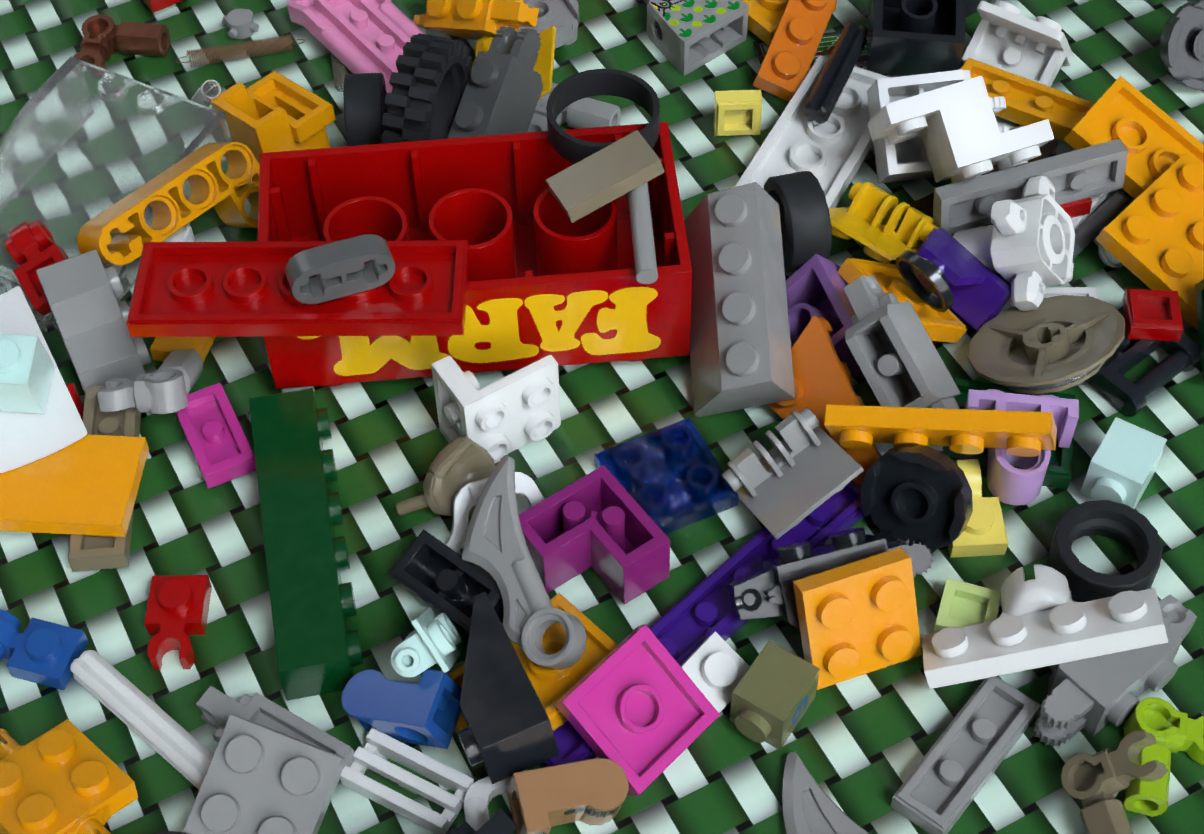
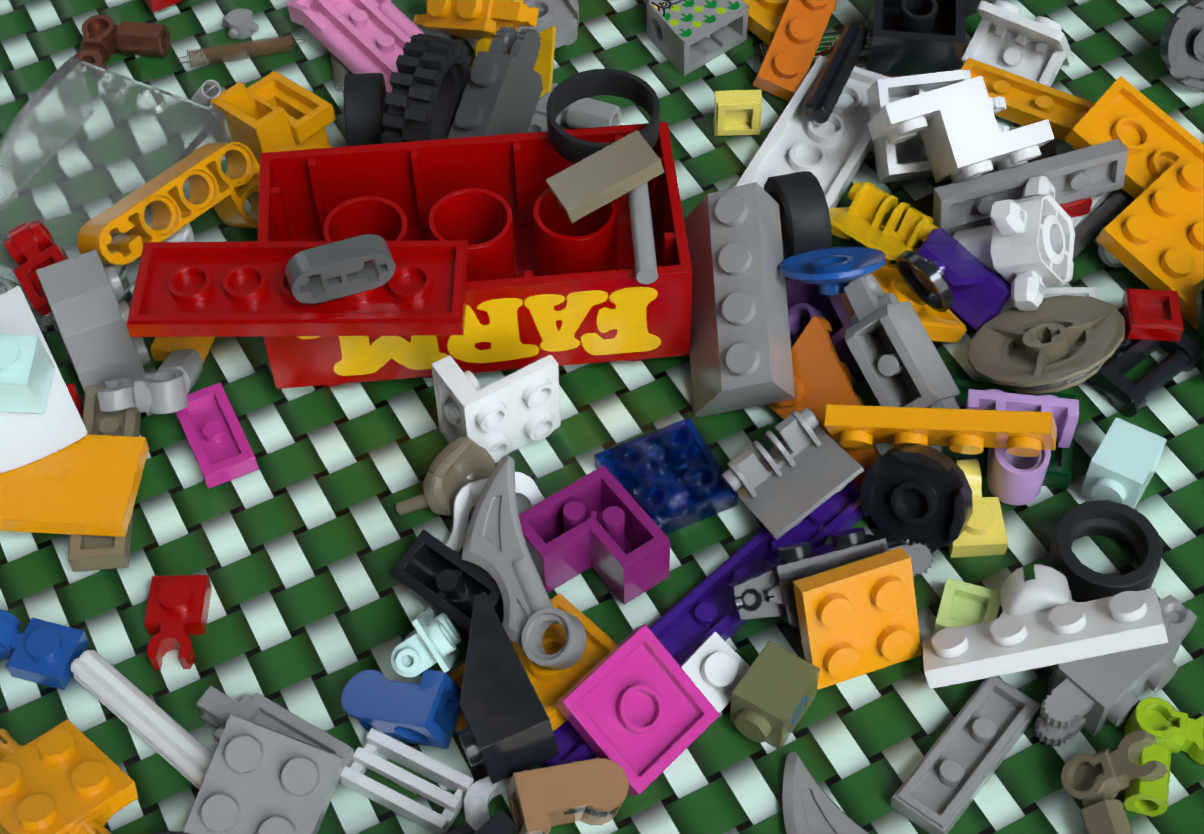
dark green brick [249,388,364,701] -> none
none -> blue dish [779,247,886,295]

